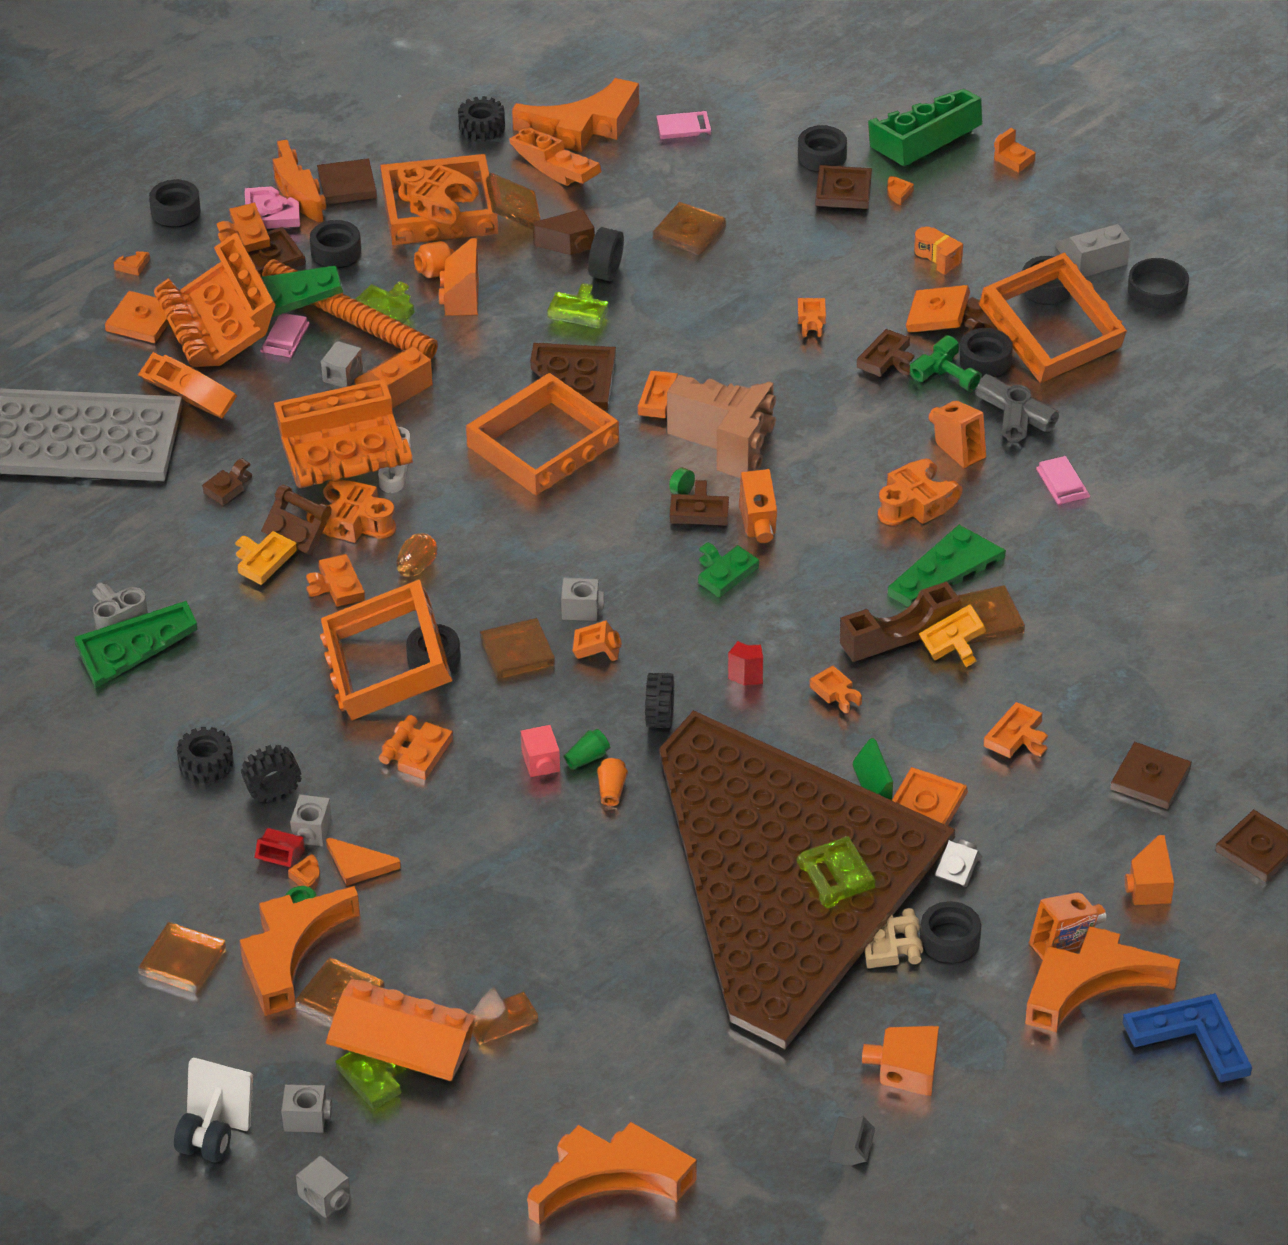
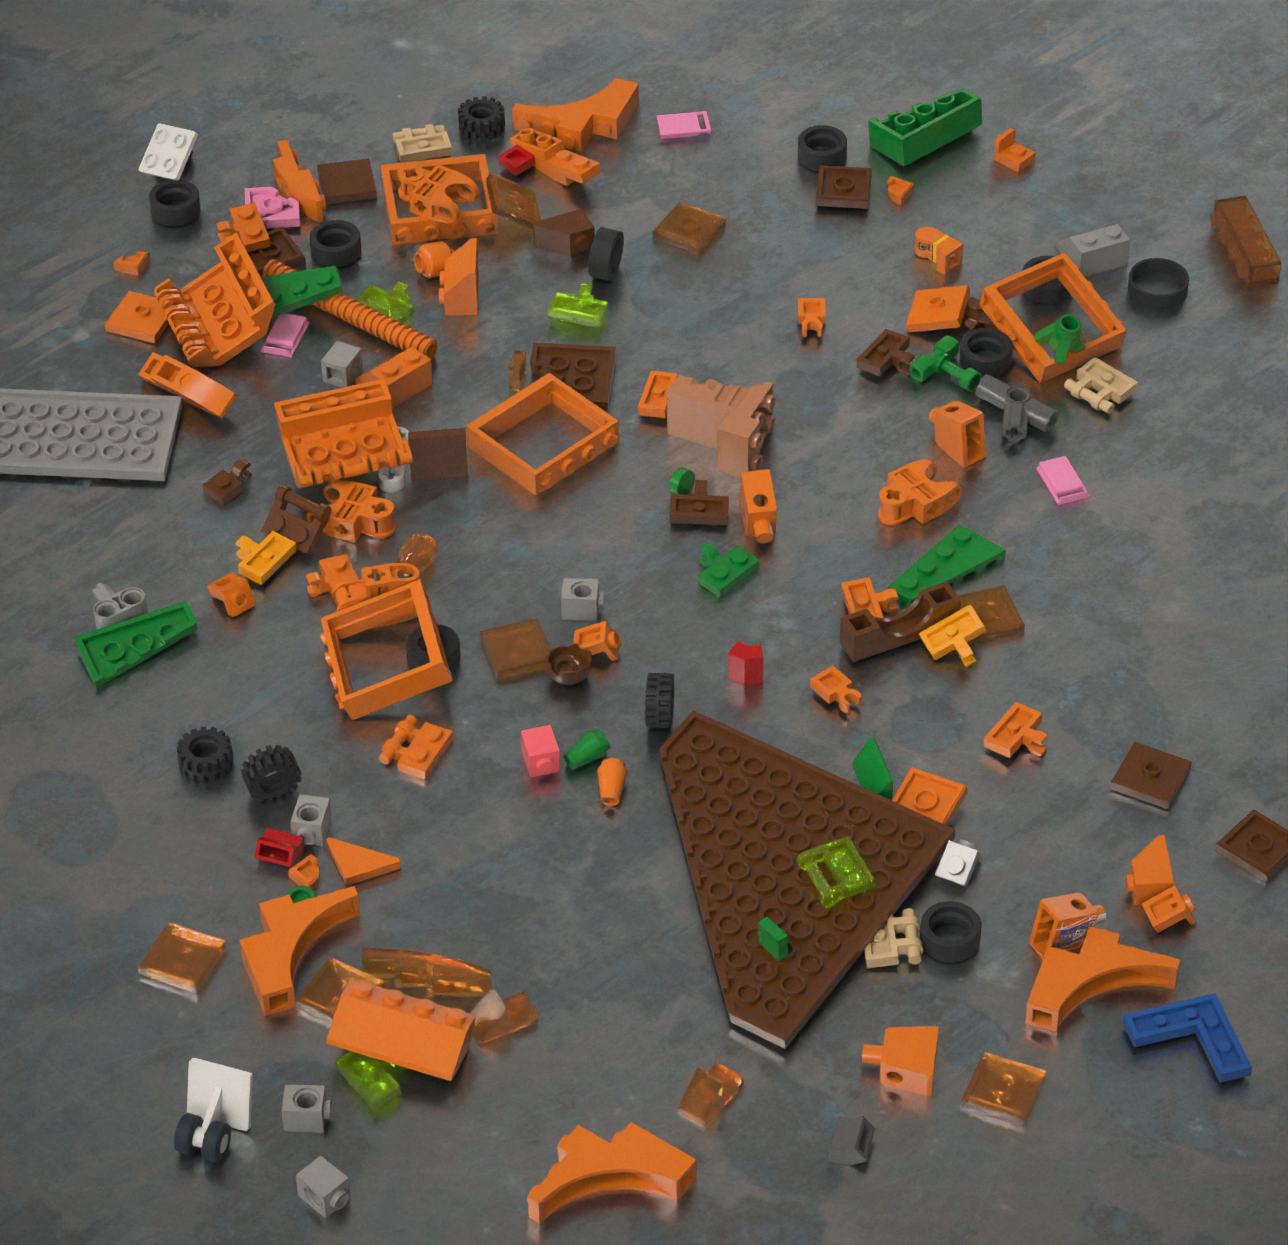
none -> white plate [139,123,198,181]
none -> orange bracket [207,573,256,617]
none -> orange piece [332,563,420,629]
none -> clear orange slope [362,948,492,997]
none -> tan plate [392,124,452,163]
none -> reddish brown tile [408,428,468,481]
none -> red plate [498,145,535,176]
none -> clear orange tile [508,350,527,391]
none -> reddish brown hair [545,643,592,686]
none -> clear orange slope [678,1062,744,1128]
none -> green tile [758,917,788,962]
none -> orange plate [841,577,899,618]
none -> clear orange tile [961,1051,1046,1127]
none -> green rock [1035,314,1086,365]
none -> tan plate [1064,357,1138,414]
none -> orange bracket [1142,885,1197,933]
none -> clear orange brick [1210,195,1282,288]

